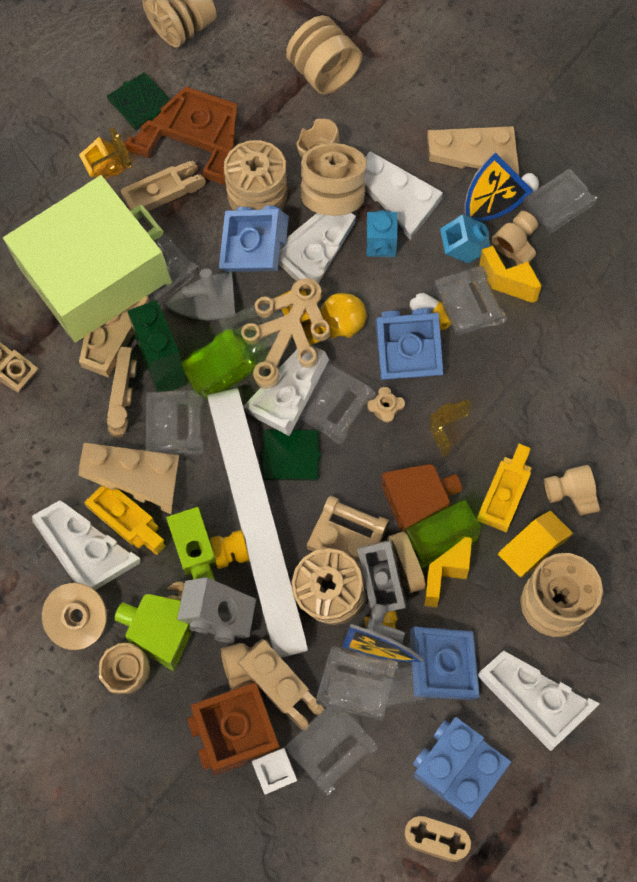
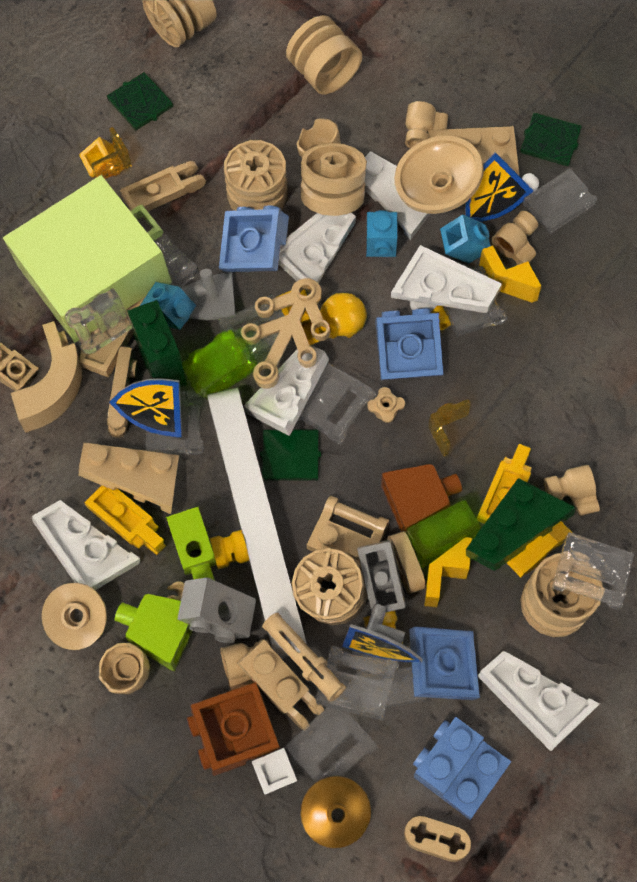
dark orange wing [124,86,238,186] -> none
none -> tan arch [11,321,82,433]
none -> clear plate [65,288,132,354]
none -> shield [109,379,182,438]
none -> dark azure brick [140,282,197,330]
none -> tan pin [262,612,346,702]
none -> pearl gold dish [301,776,371,848]
none -> white wing [391,245,502,313]
none -> tan dish [394,136,484,214]
none -> tan piece [405,101,448,148]
none -> dark green wing [466,478,576,571]
none -> dark green piece [520,113,582,166]
none -> clear plate [552,532,634,611]

